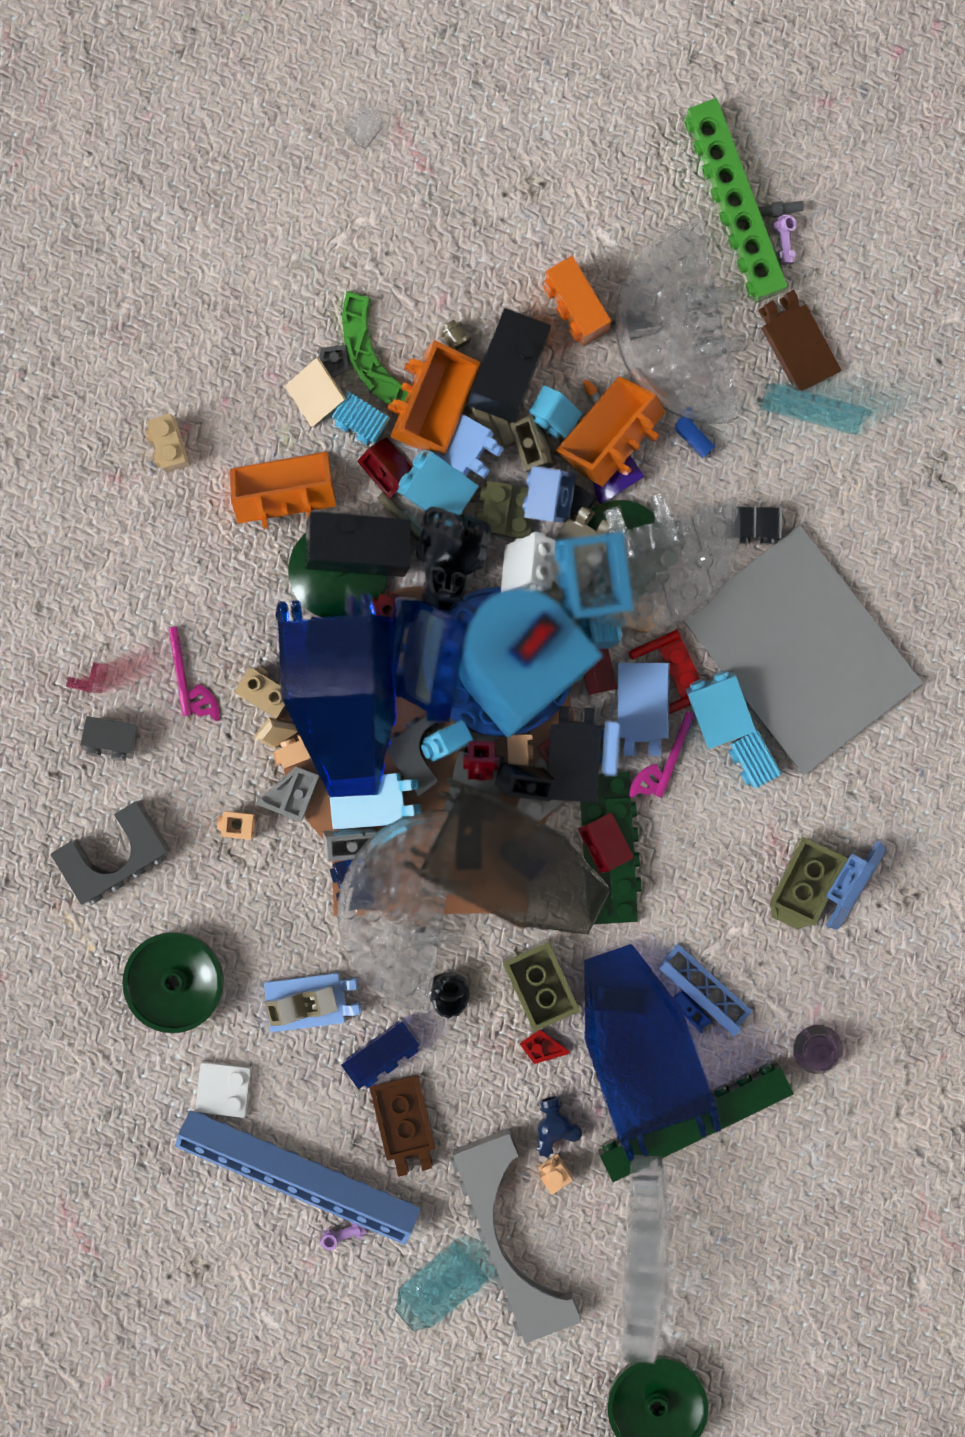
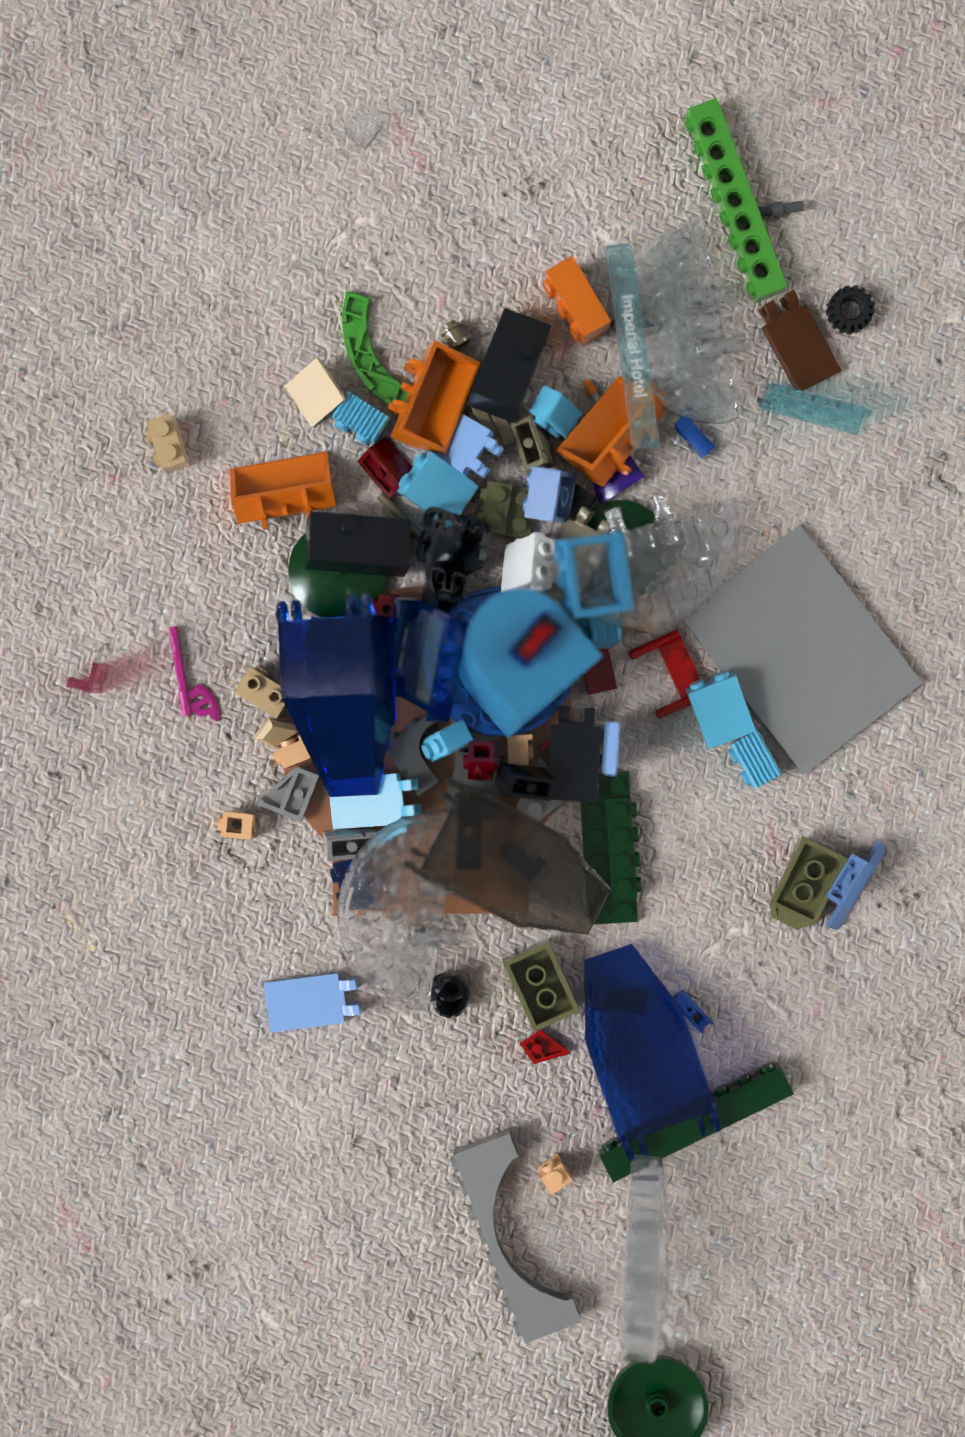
dark grey arch [50,800,171,906] -> none
dark grey brick [80,716,139,761] -> none
dark green dish [122,932,224,1033] -> none
medium blue brick [174,1110,421,1245] -> none
white plate [195,1061,251,1118] -> none
dark tan brick [265,986,338,1026] -> none
dark grey piece [319,345,349,379] -> none
lavender bar [320,1222,368,1251] -> none
clear blue brick [341,1017,421,1090] -> none
reddish brown tile [369,1074,436,1177] -> none
clear light blue slope [395,1240,488,1332] -> none
dark blue animal [536,1096,582,1158] -> none
dark red panel [577,812,634,874] -> none
light blue tile [618,663,670,756] -> none
dark pink piece [629,711,695,798] -> none
medium blue fence [658,943,752,1037] -> none
black brick [729,507,782,545] -> none
lavender bar [772,215,796,265] -> none
clear purple cone [793,1025,843,1074] -> none
none -> clear light blue tile [605,243,660,451]
none -> black tyre [826,285,875,334]

